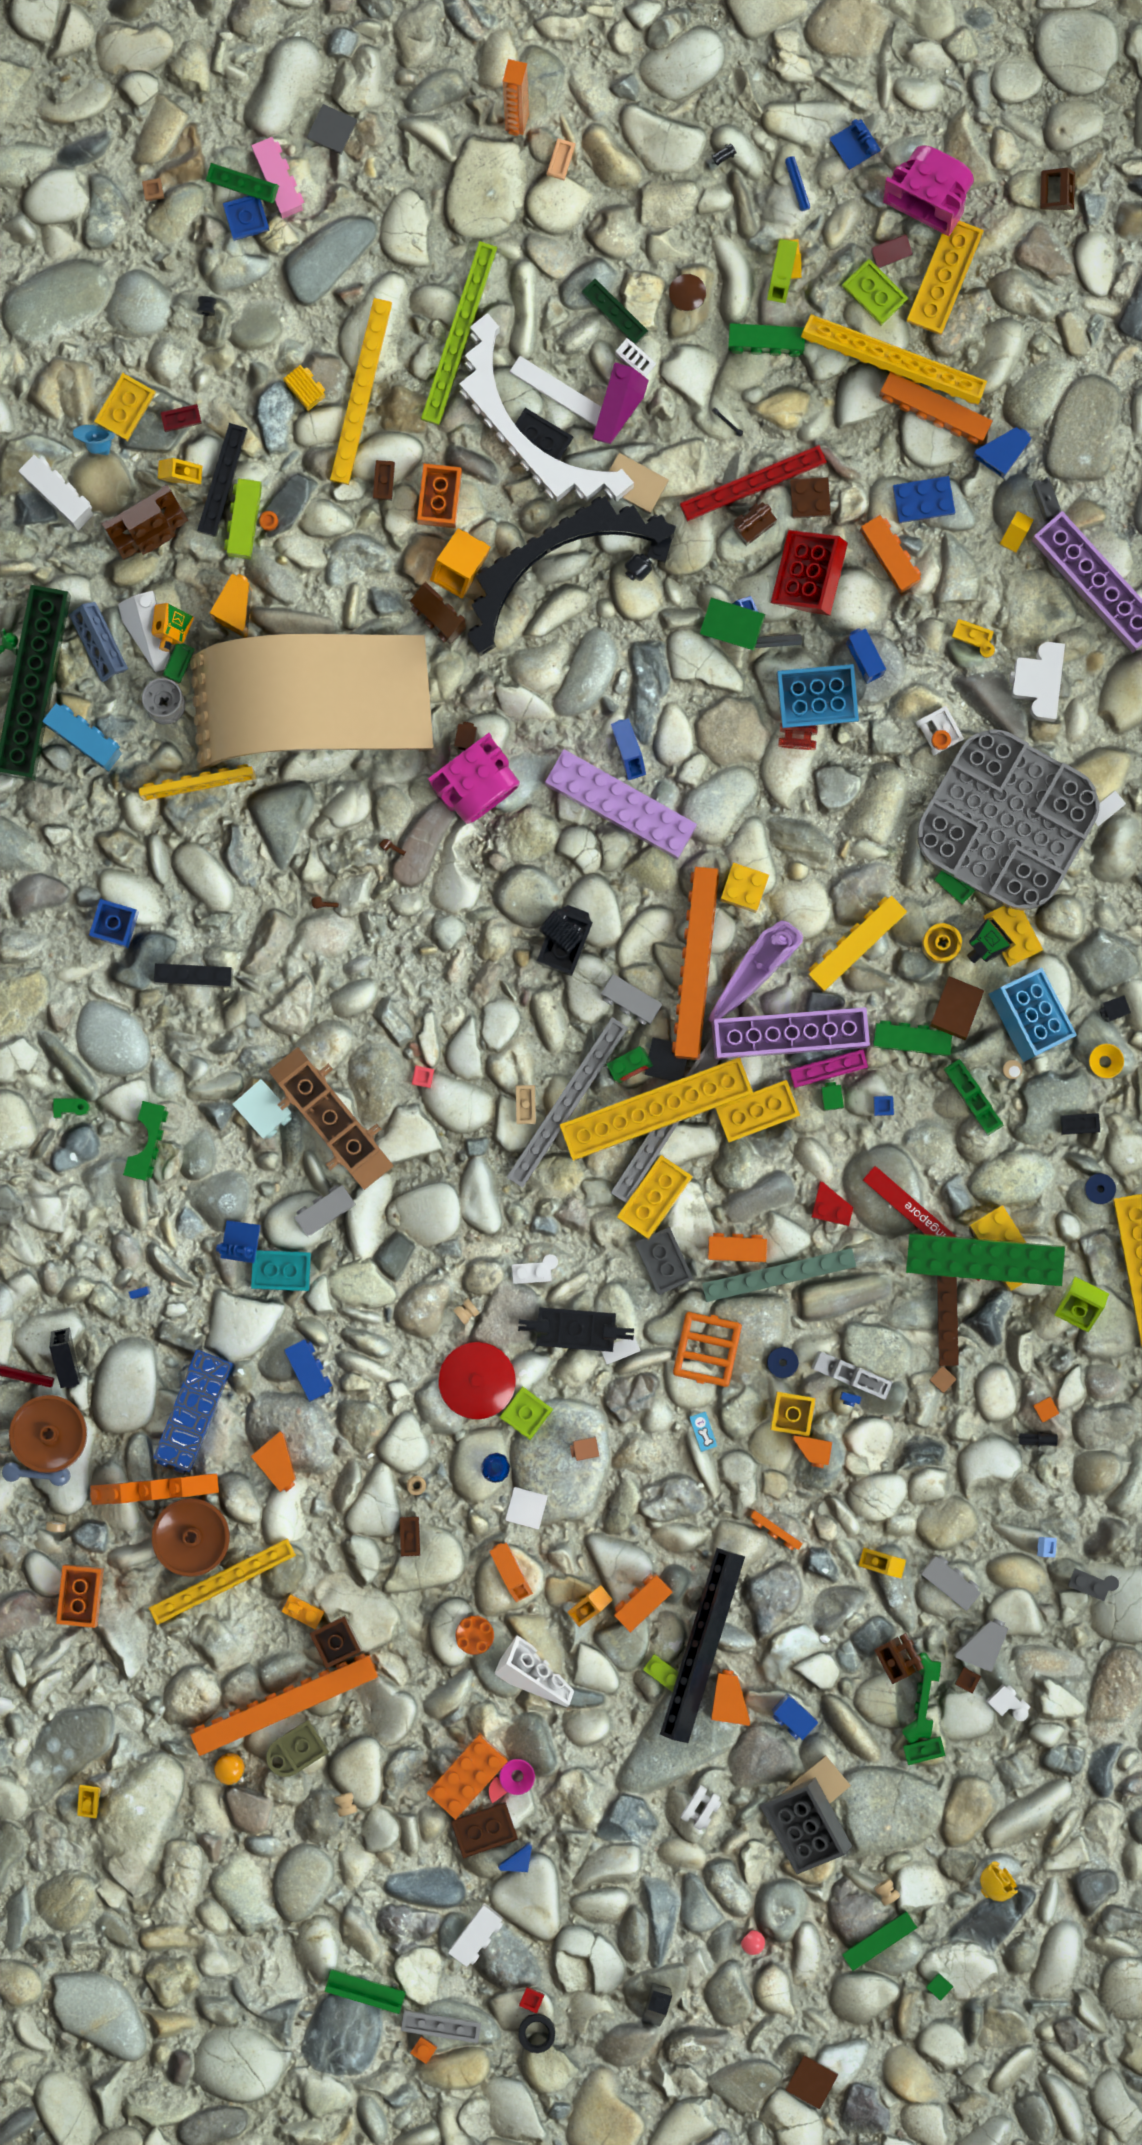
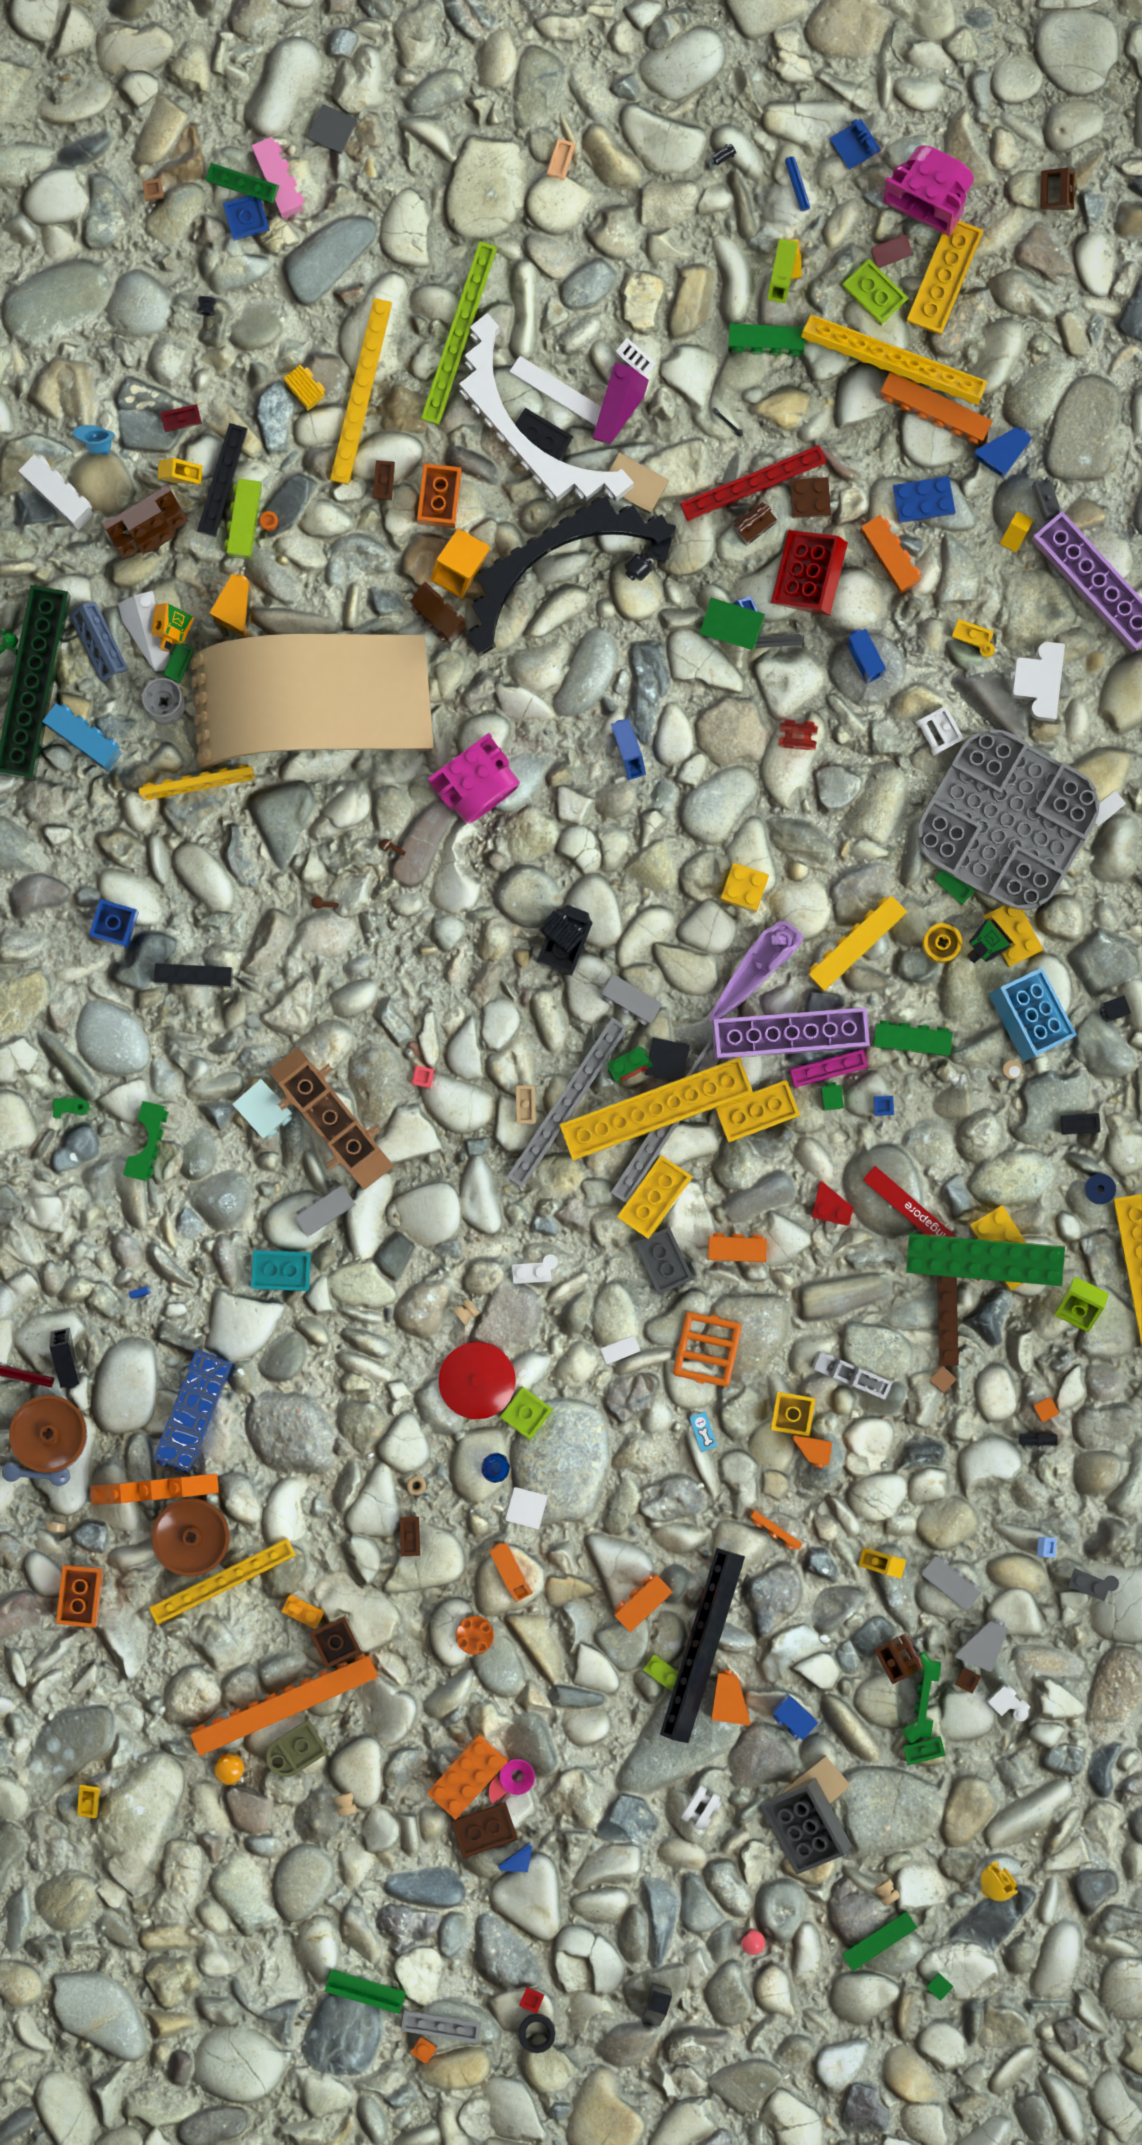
yellow plate [94,373,156,442] -> none
blue hinge [216,1220,261,1263] -> none
orange slope [251,1431,296,1492] -> none
blue brick [284,1339,333,1402] -> none
white brick [448,1903,503,1967] -> none
reddish brown brick [454,722,478,751] -> none
white wedge [495,1635,574,1707] -> none
orange brick [503,59,529,136] -> none
black plate [518,1307,634,1352] -> none
lavender brick [545,749,697,860] -> none
light orange slope [567,1585,613,1627] -> none
nougat brick [570,1436,599,1461] -> none
dark green plate [582,279,648,345] -> none
reddish brown dish [669,274,706,311] -> none
orange brick [672,867,720,1060] -> none
sand green plate [702,1248,856,1302] -> none
clear tile [706,986,724,1007] -> none
dark blue piece [767,1347,799,1378] -> none
dark azure slope [776,664,859,728] -> none
reddish brown tile [785,2055,838,2109] -> none
blue plate [840,1392,861,1407] -> none
reddish brown tile [930,976,984,1040] -> none
orange tile [931,730,951,750] -> none
green slope [944,1059,1004,1136] -> none
yellow piece [1089,1044,1124,1079] -> none

